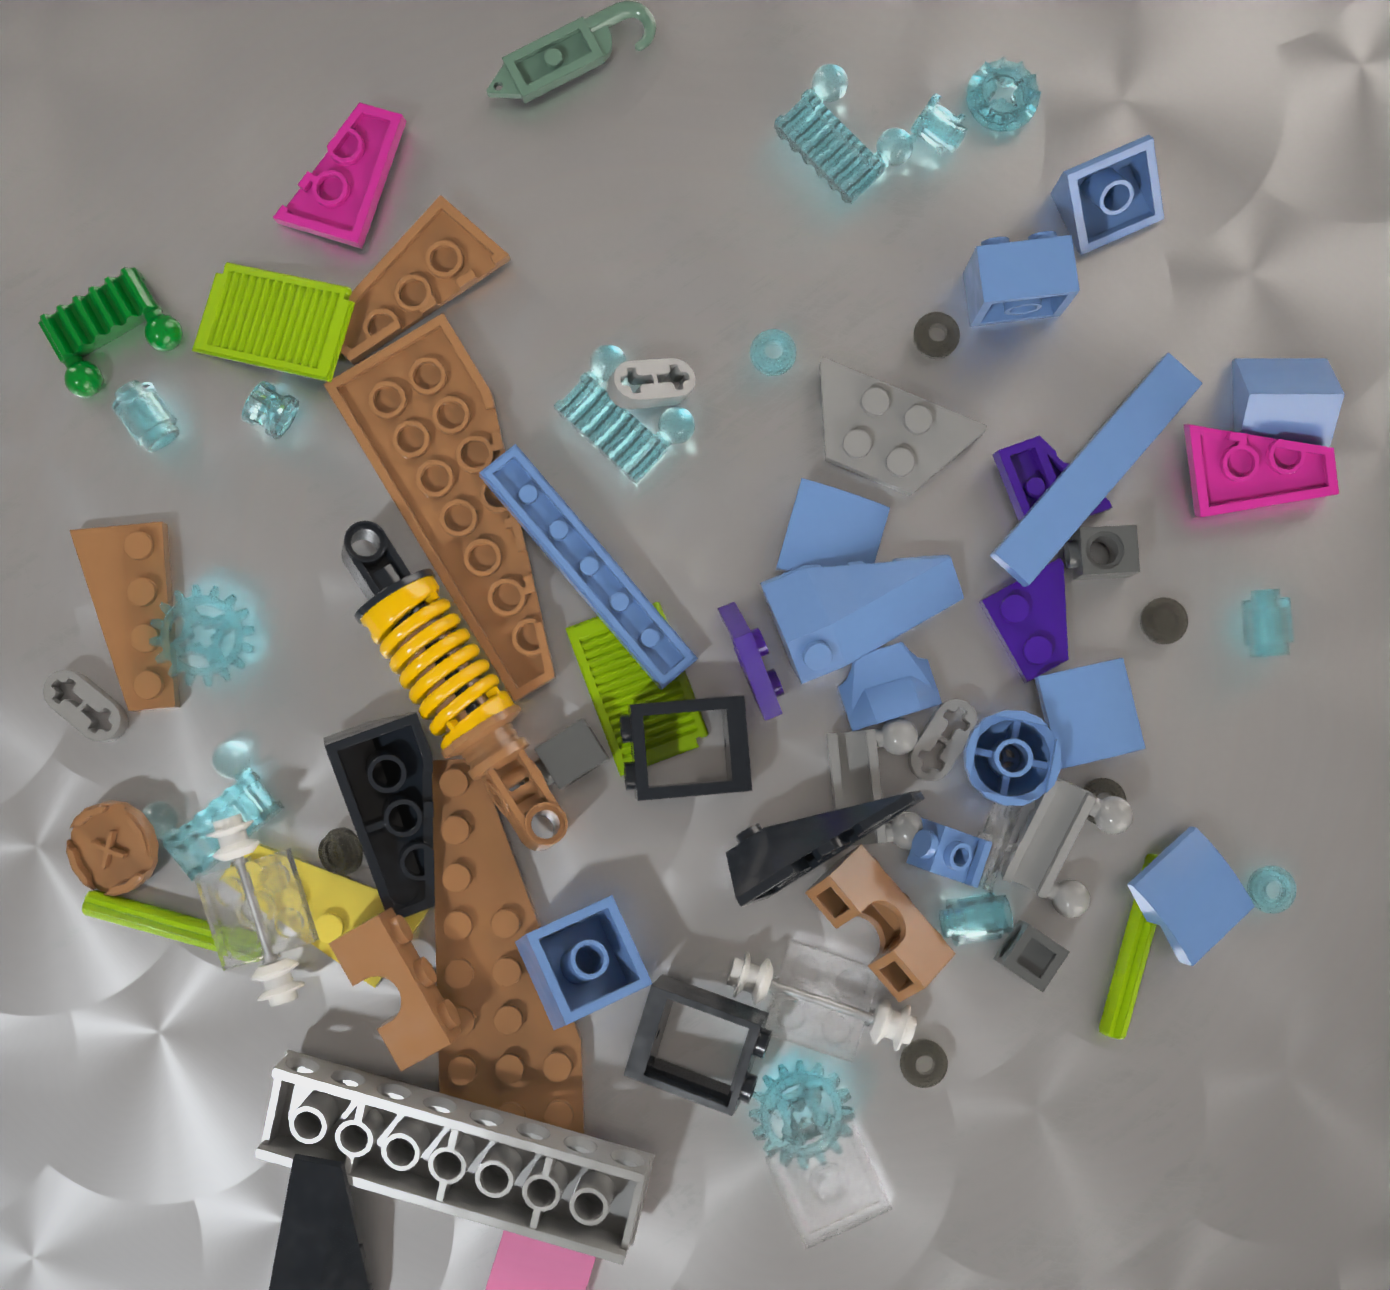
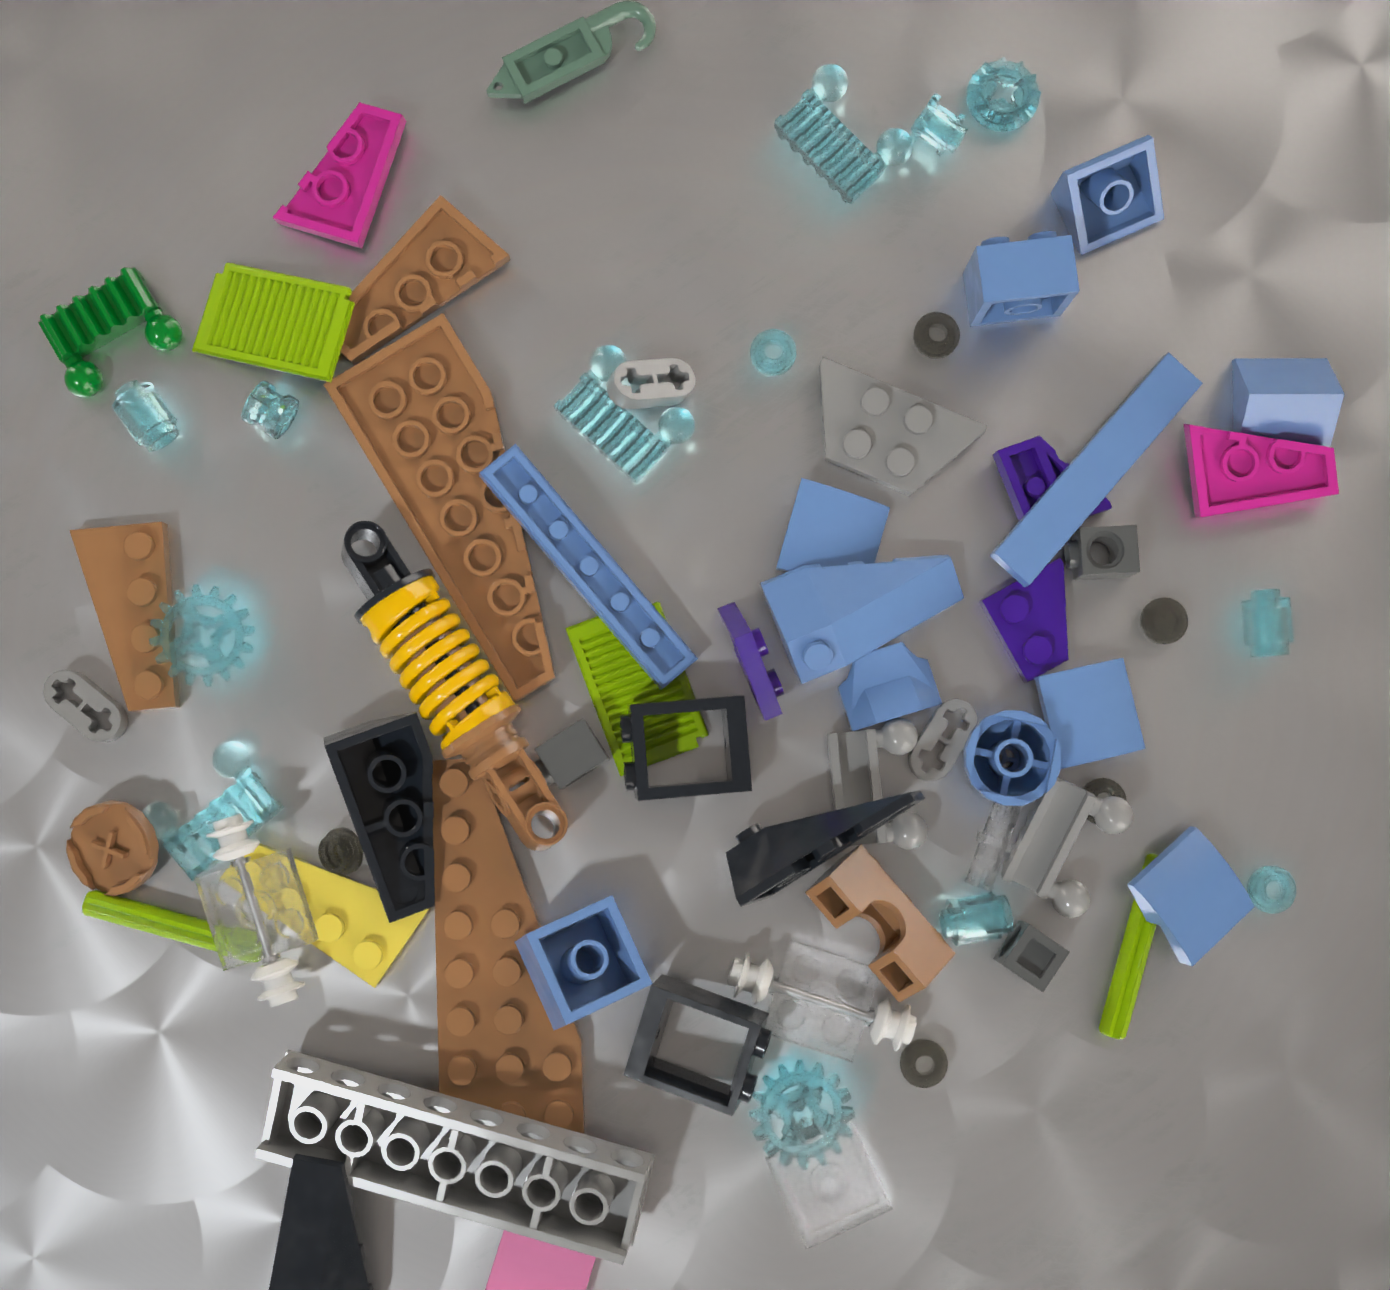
medium nougat arch [329,907,462,1072] -> none
medium blue brick [906,818,993,888] -> none

